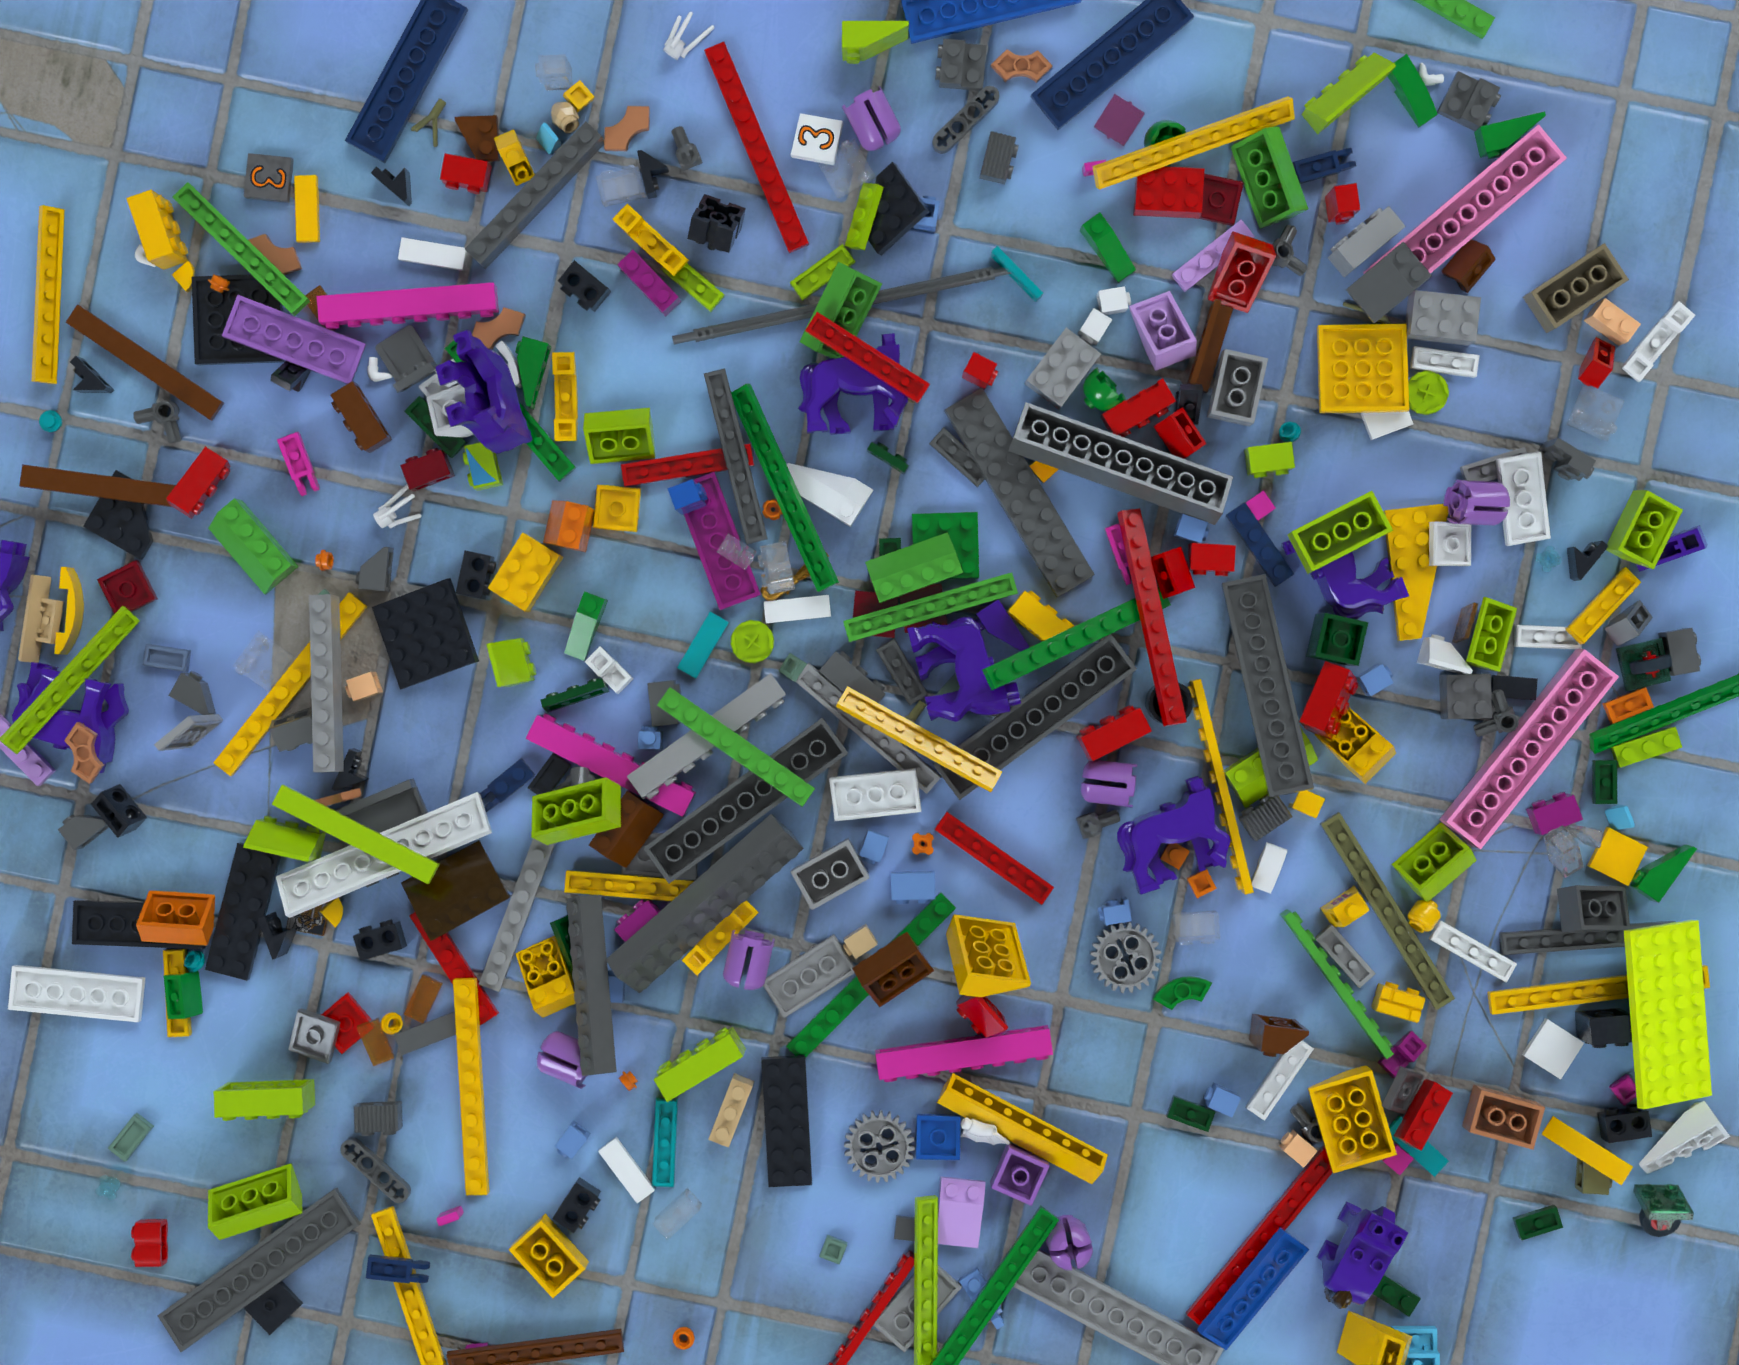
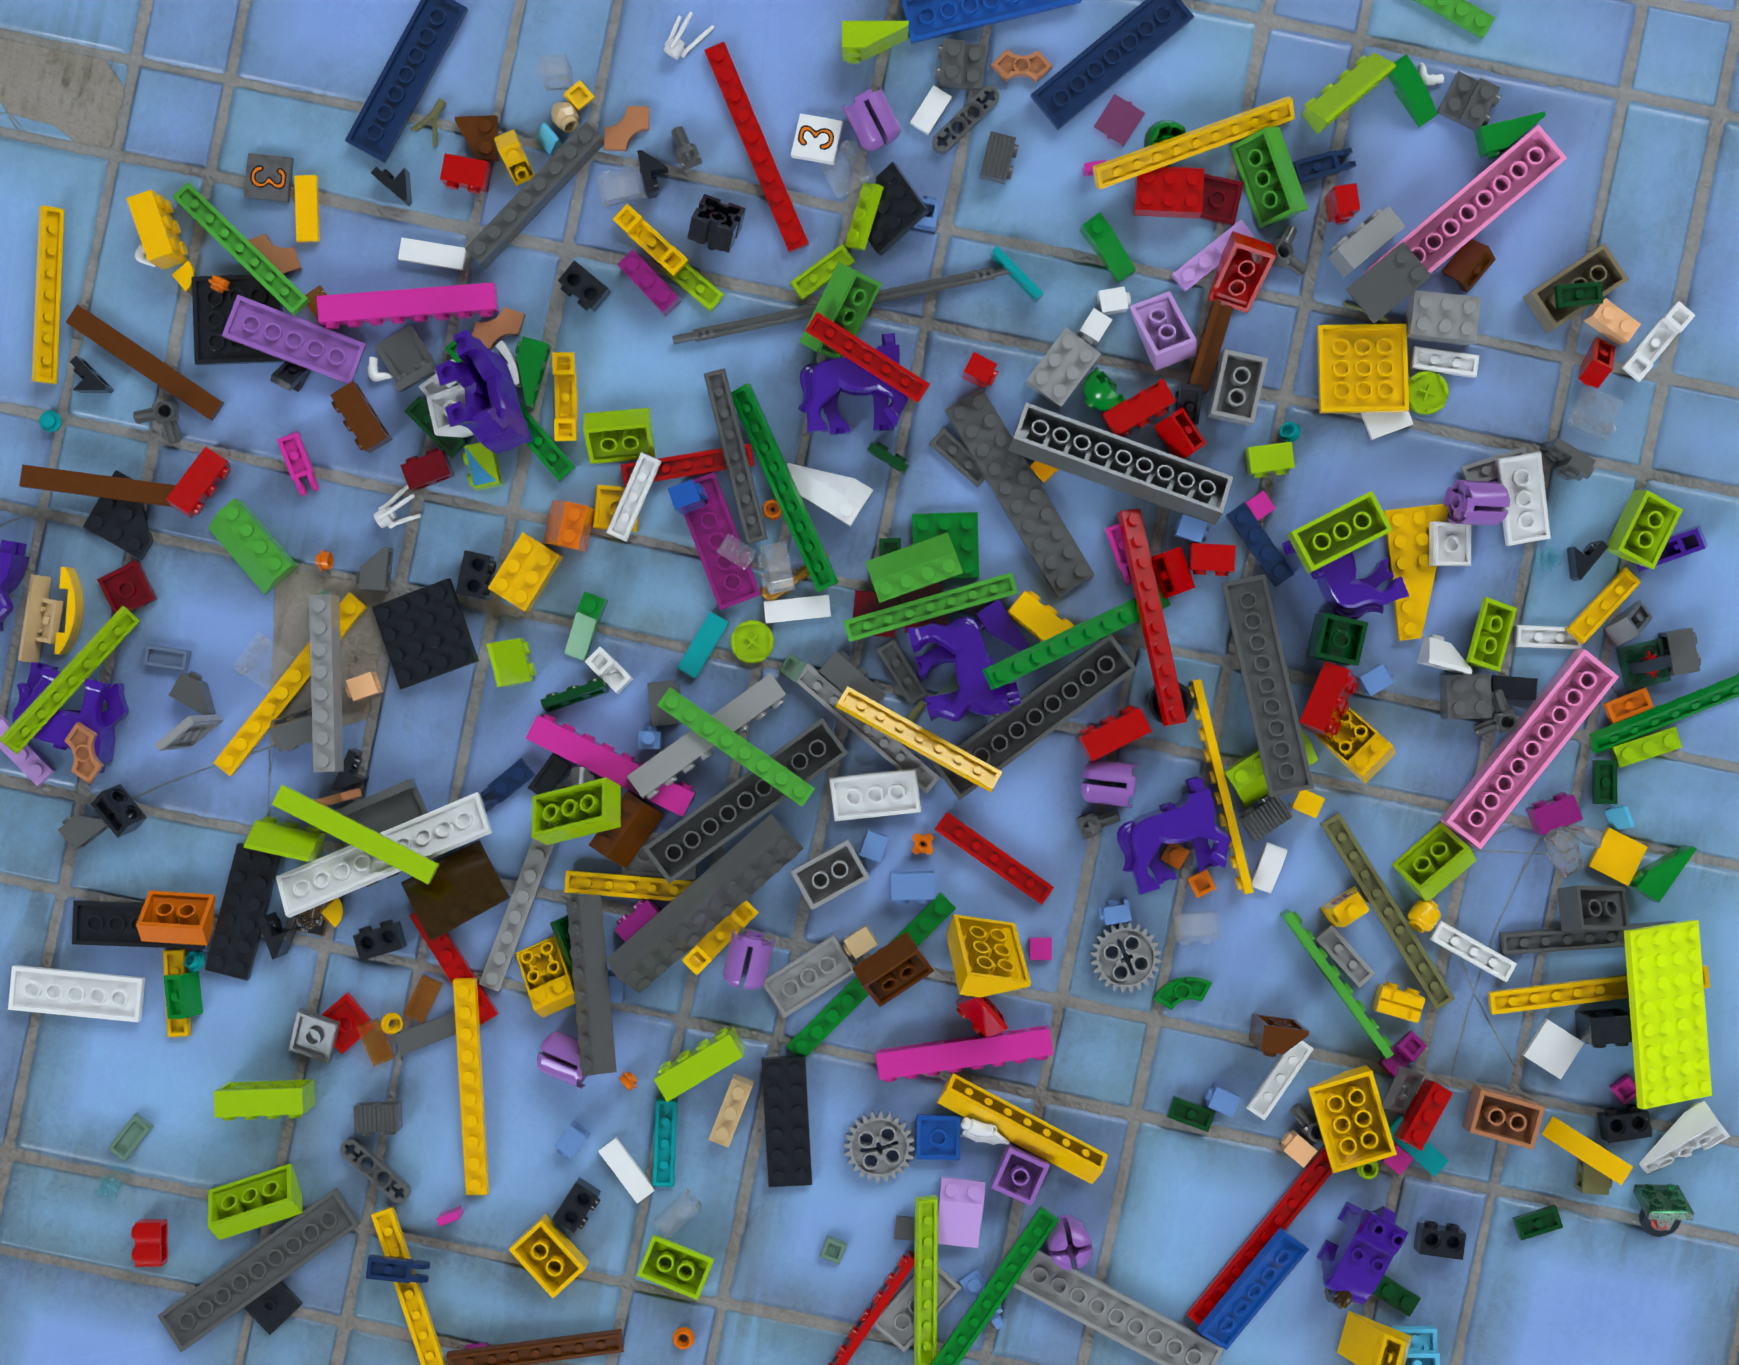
piece [1452,602,1478,643] -> none
none -> white tile [606,452,662,542]
none -> lime slope [637,1234,714,1300]
none -> white tile [910,85,952,136]
none -> dark pink tile [1029,937,1052,960]
none -> lime plate [1357,1161,1379,1180]
none -> black brick [1414,1220,1466,1260]
none -> dark green plate [1554,281,1603,309]

